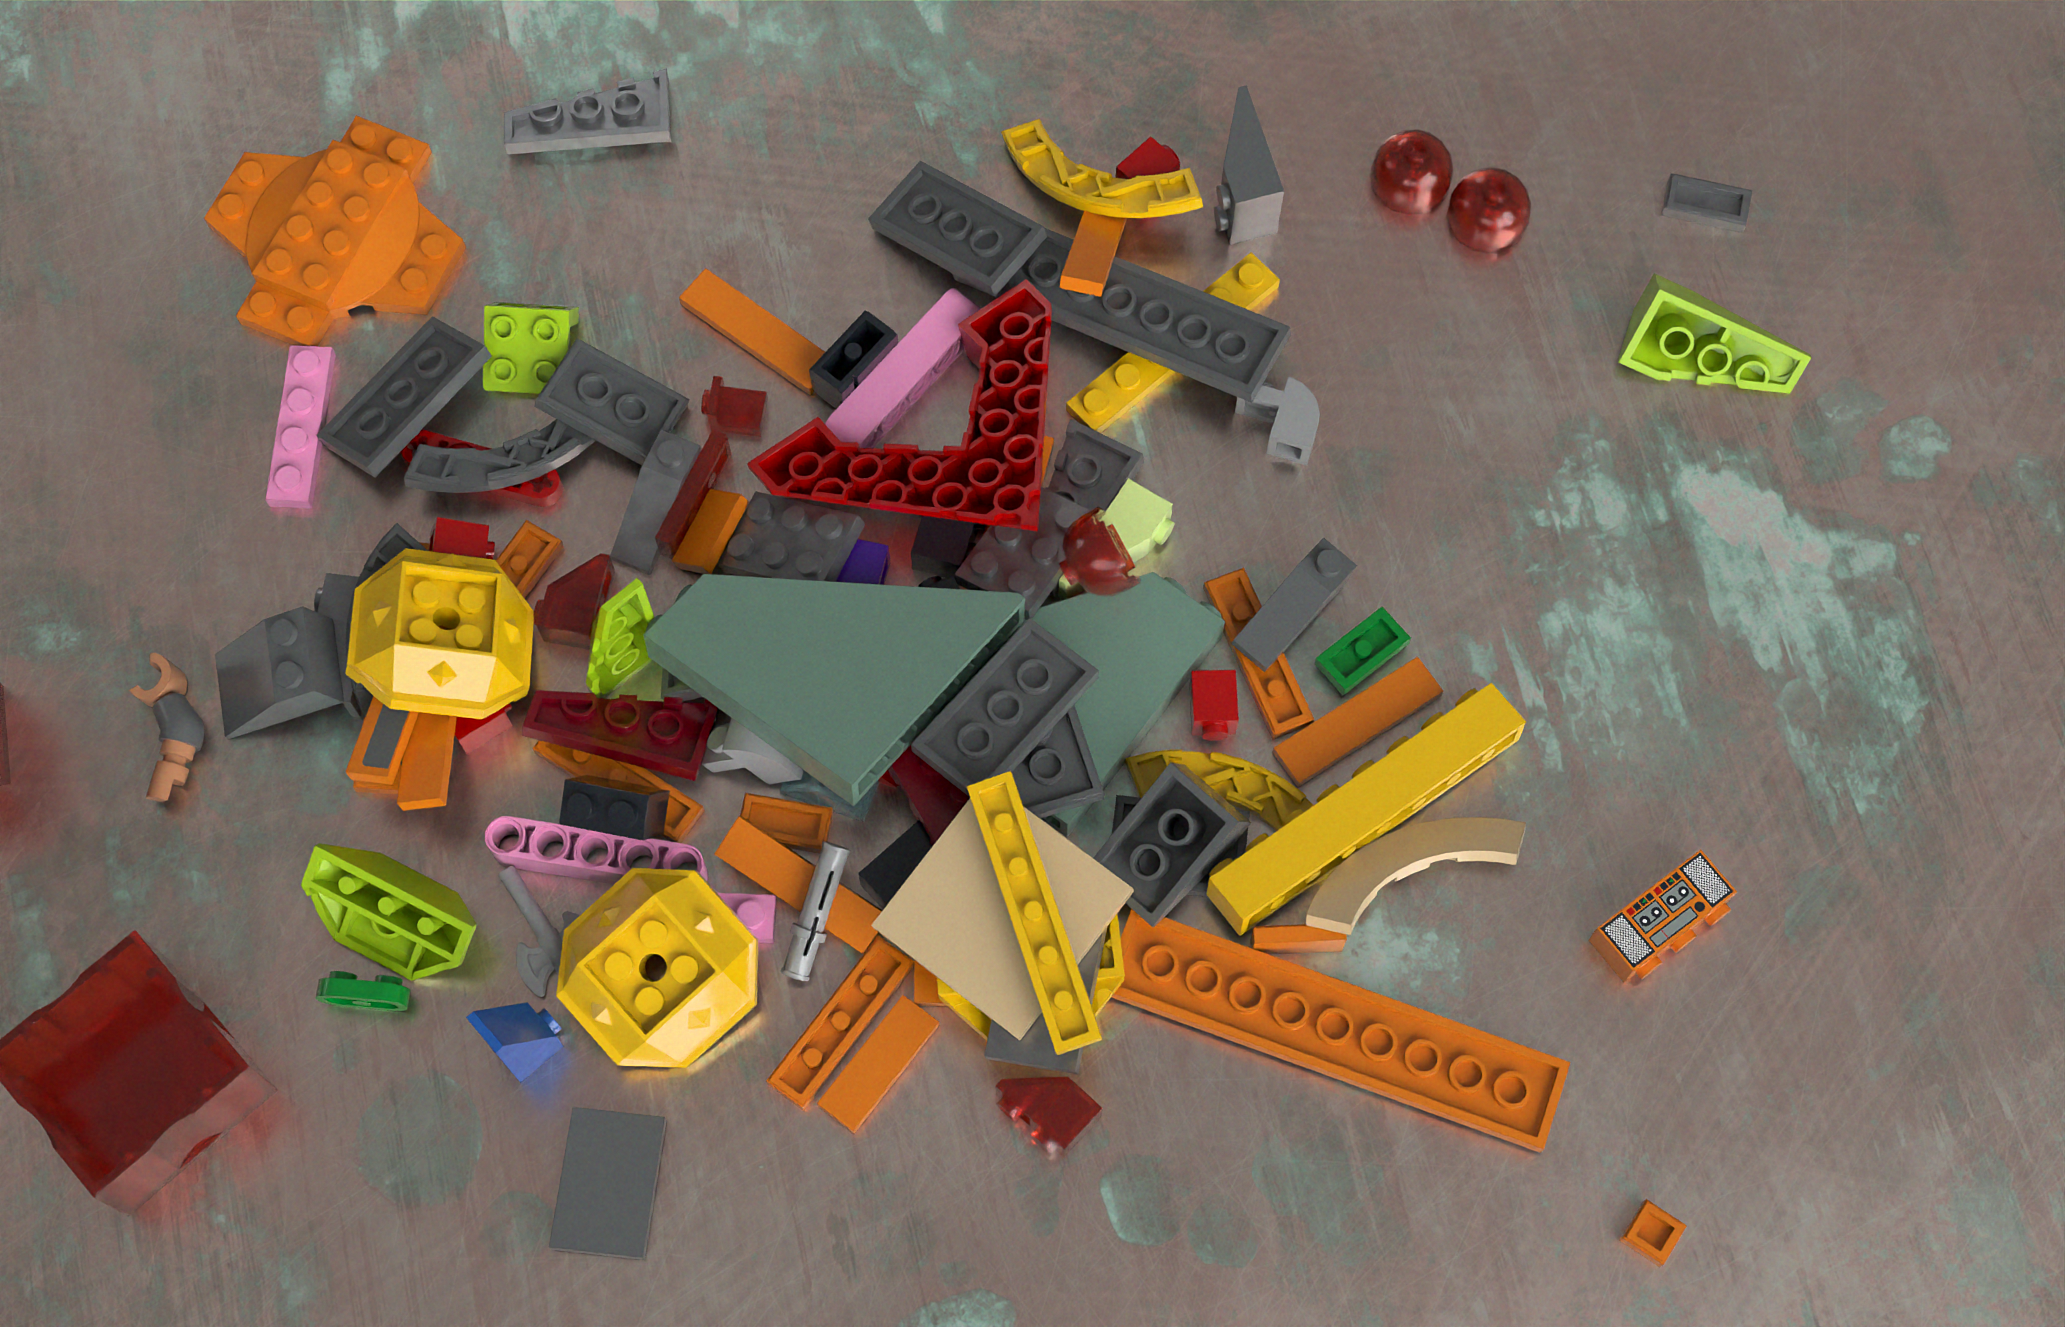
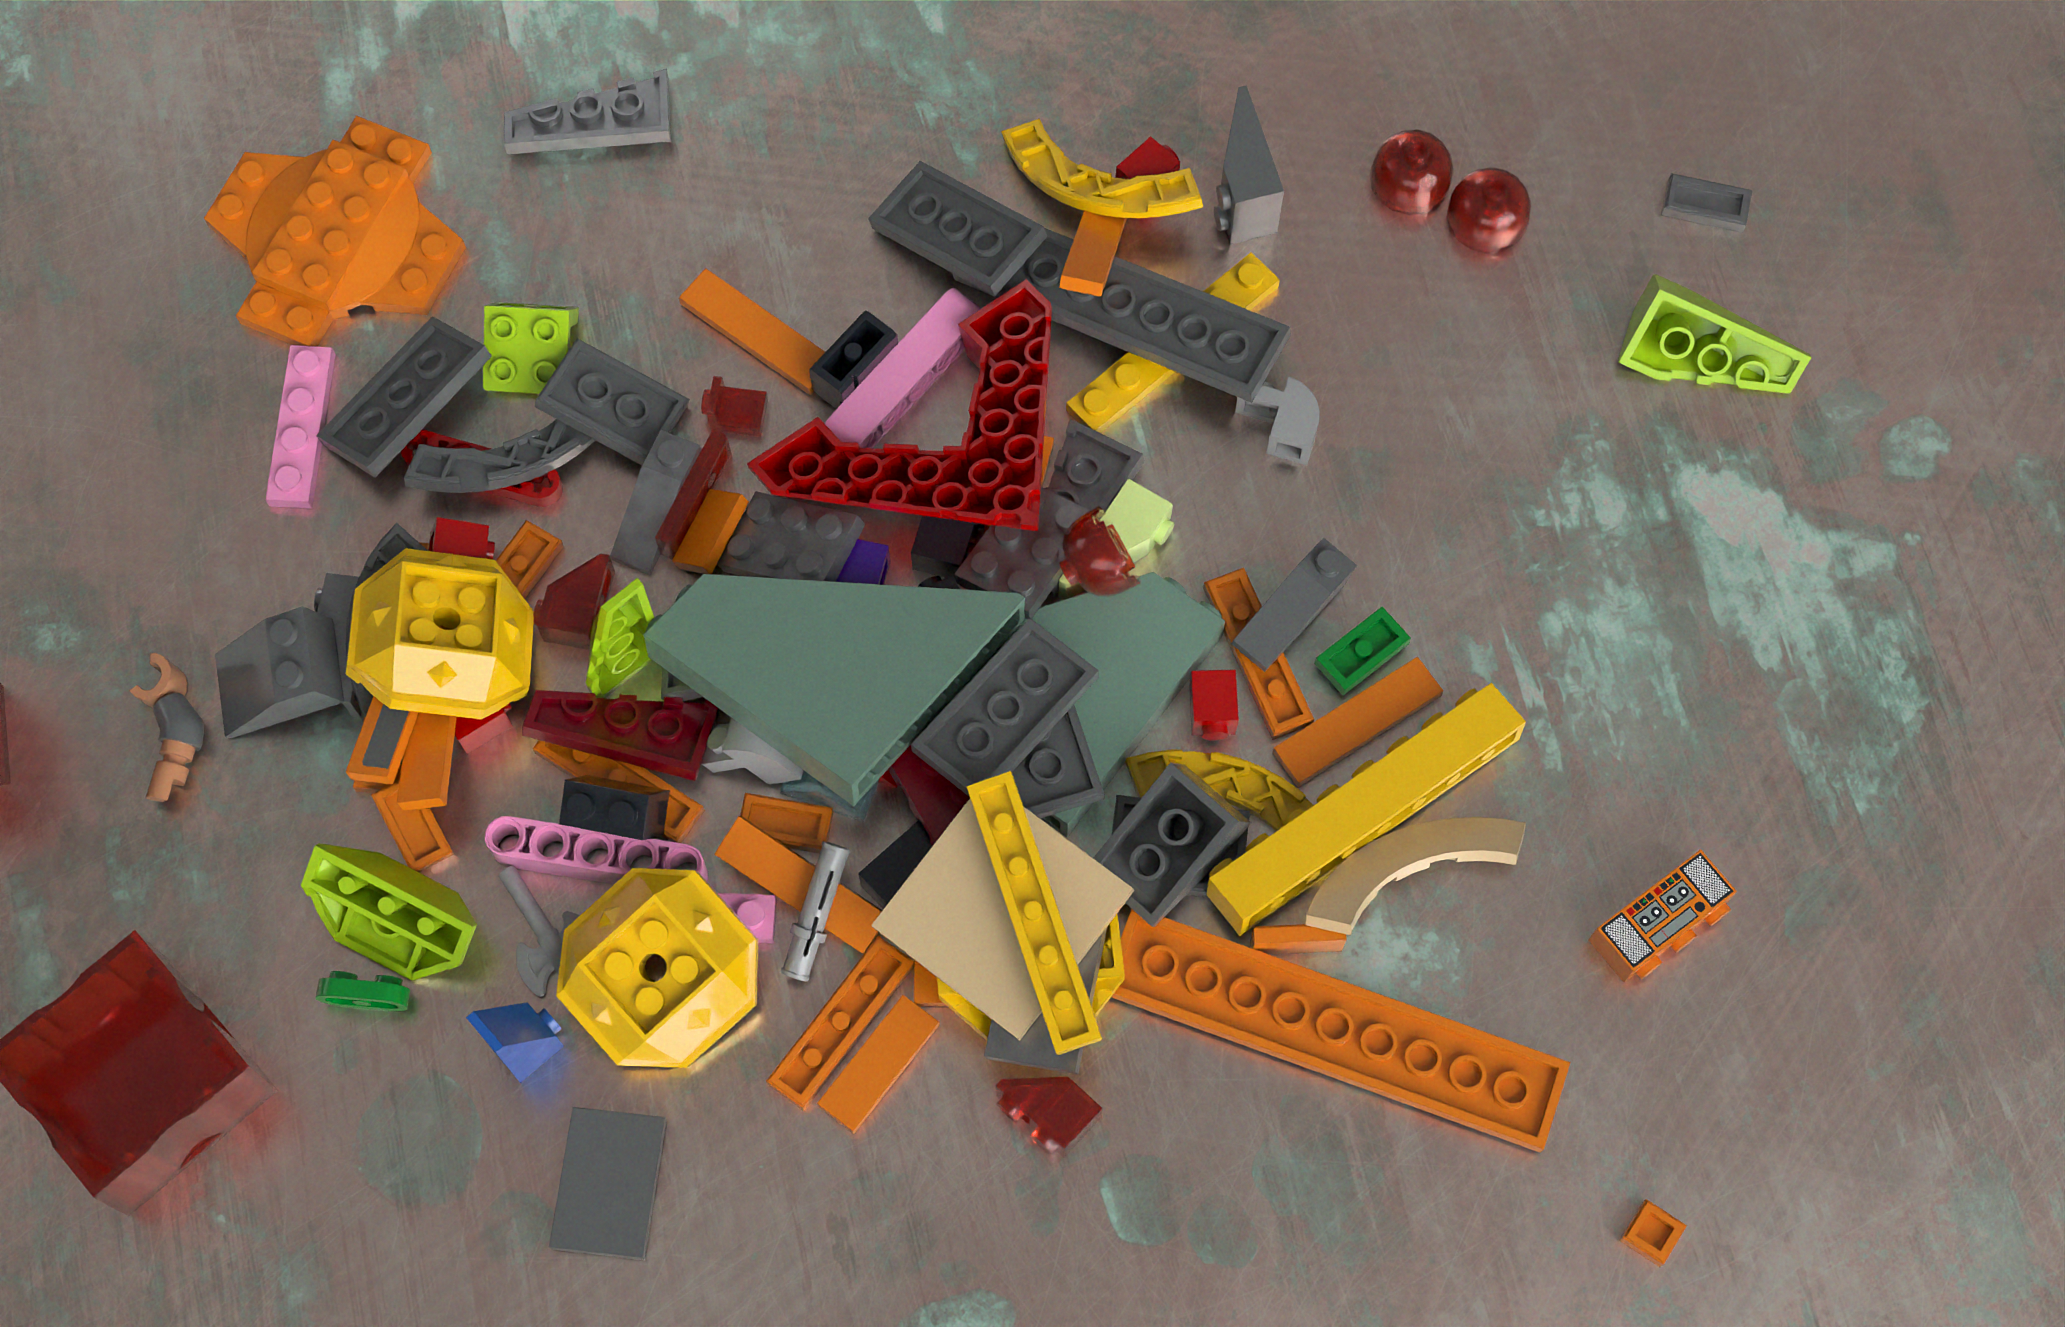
none -> orange tile [371,780,454,872]

